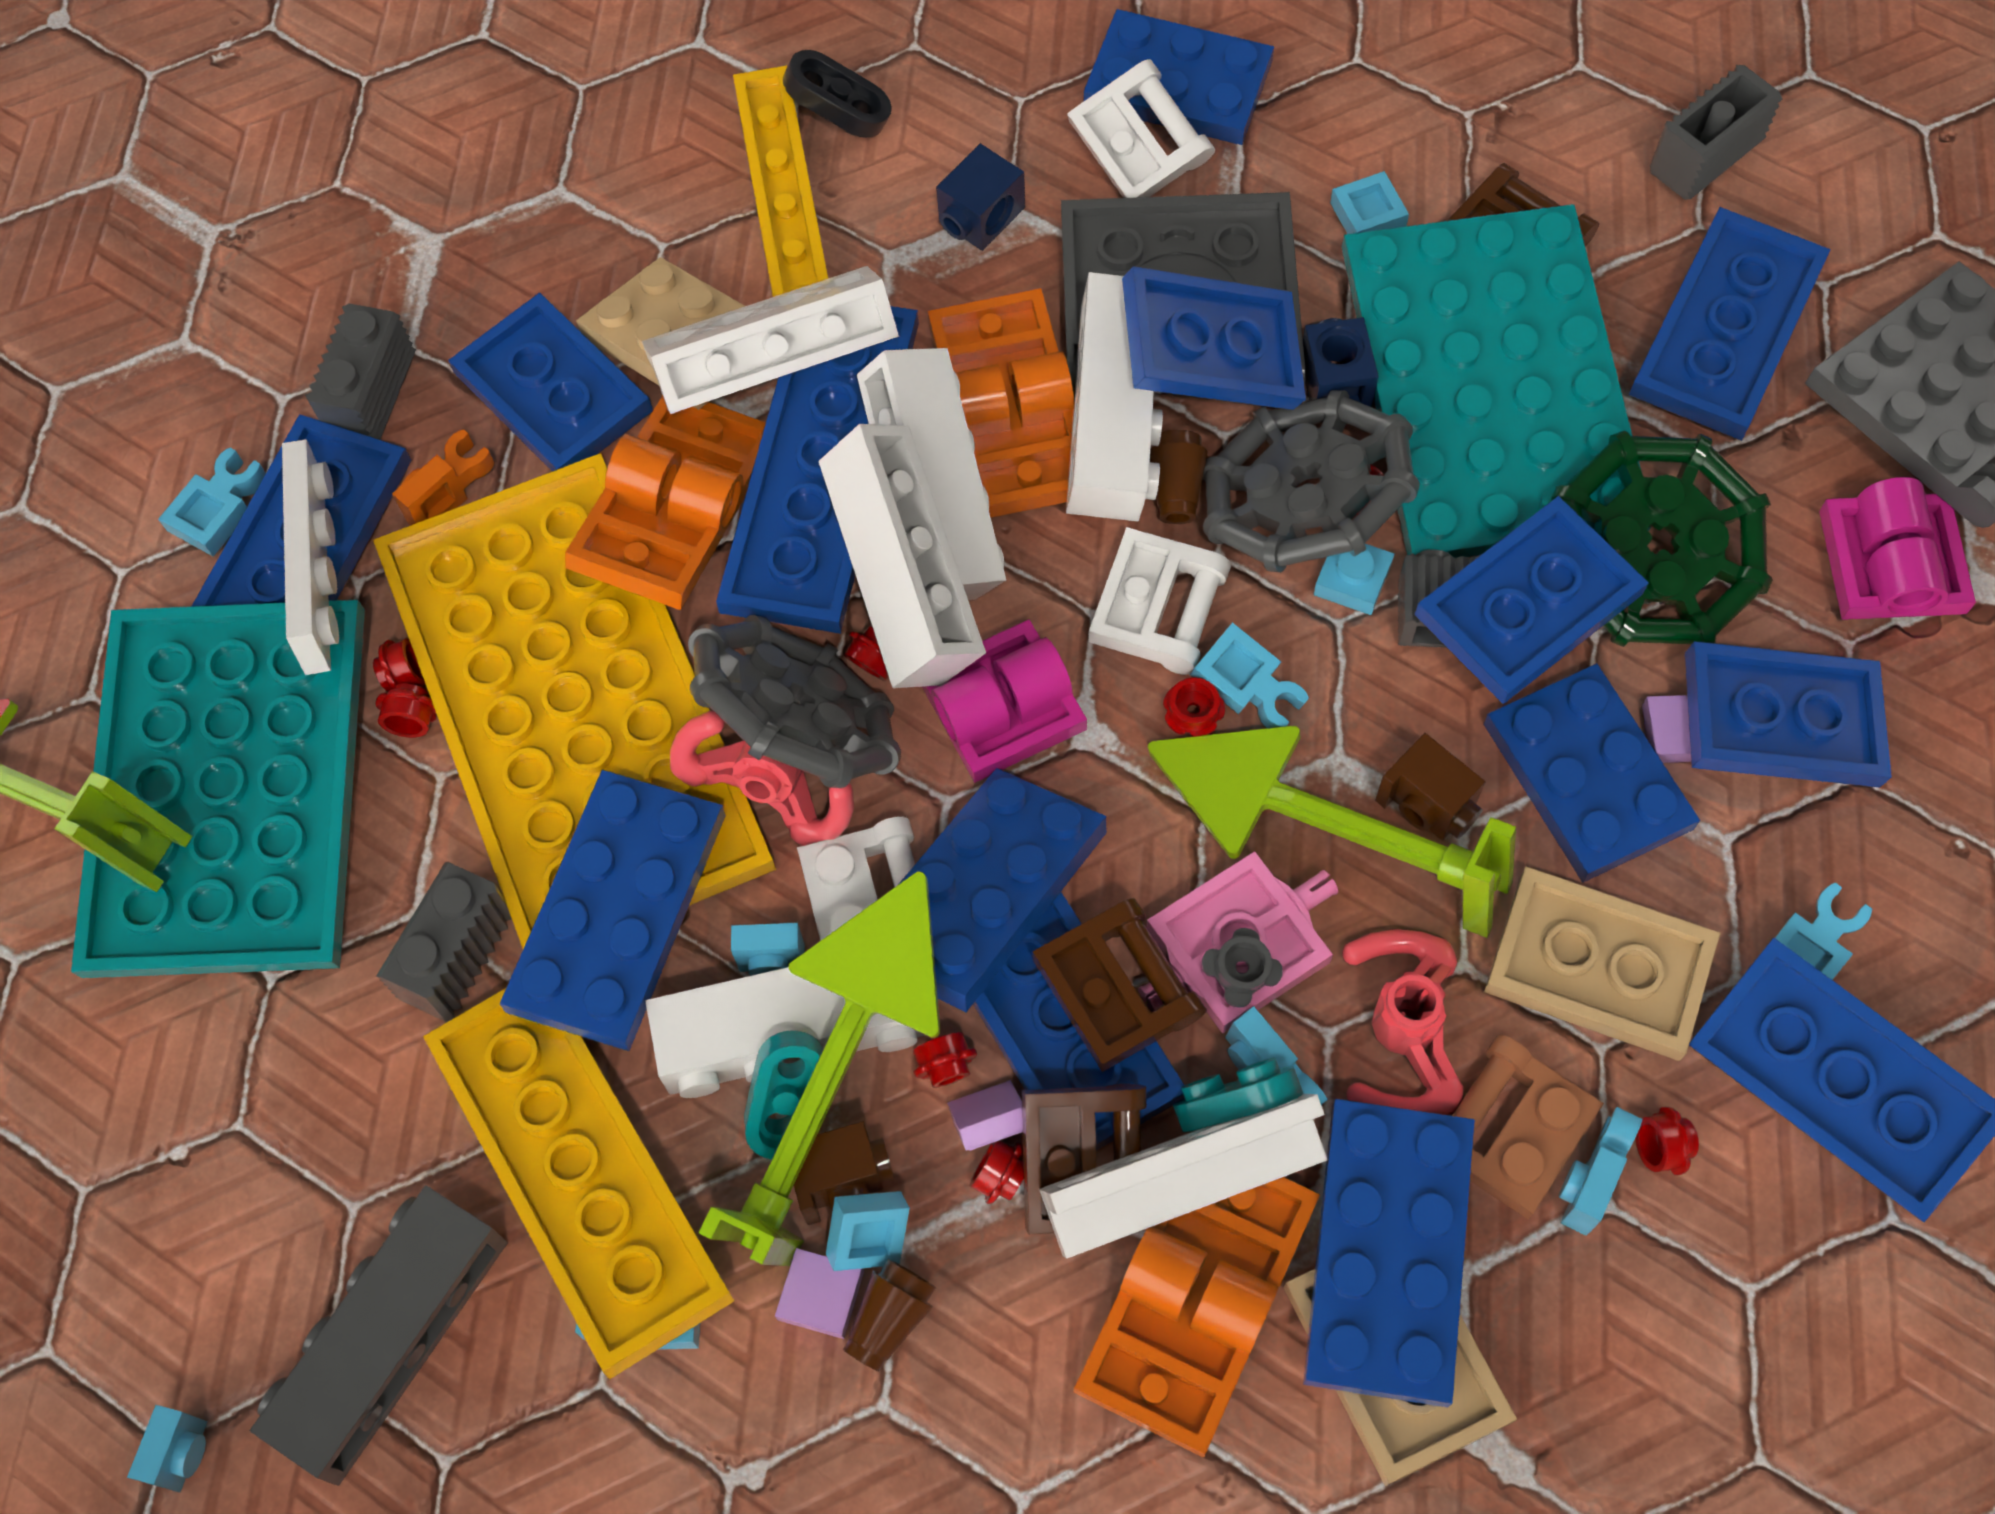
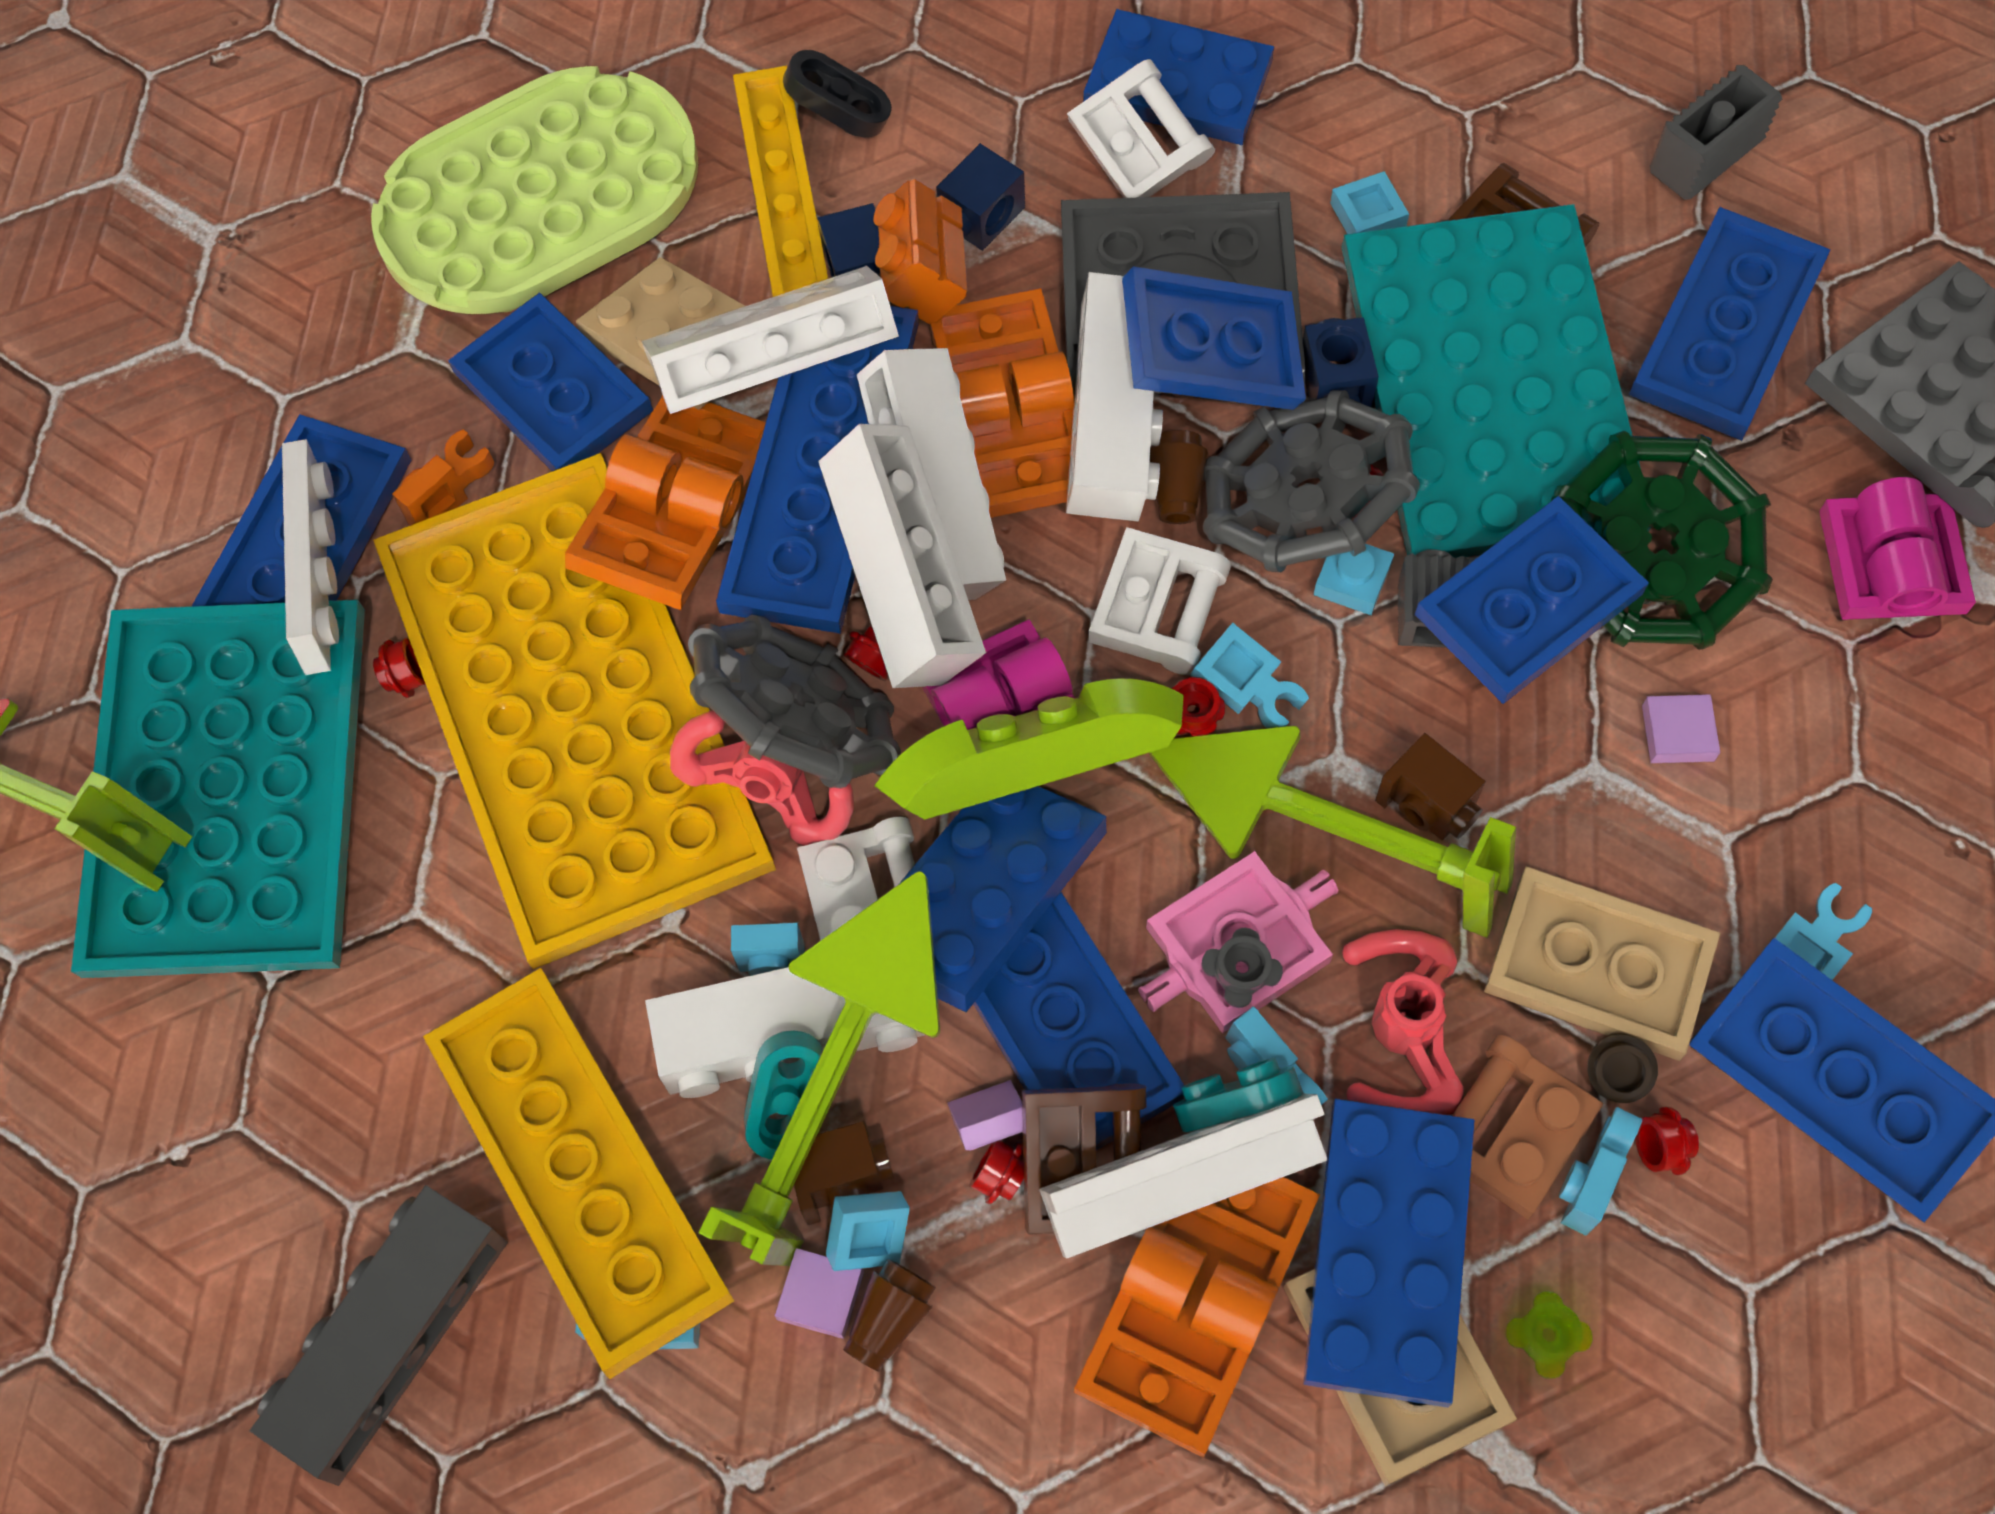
medium azure plate [127,1405,208,1492] -> none
medium azure plate [158,447,266,557] -> none
dark grey brick [305,303,416,440] -> none
red plate [375,683,437,738] -> none
dark grey brick [376,862,512,1022] -> none
blue plate [500,770,726,1051] -> none
red plate [913,1032,977,1088] -> none
reddish brown plate [1033,898,1207,1072] -> none
blue plate [1483,663,1700,883] -> none
blue plate [1685,641,1892,787] -> none
none -> yellowish green plate [371,66,698,314]
none -> dark blue brick [818,203,880,278]
none -> orange brick [873,179,967,324]
none -> lime brick [874,678,1183,820]
none -> clear neon green plate [1505,1291,1593,1379]
none -> dark brown plate [1587,1034,1658,1103]

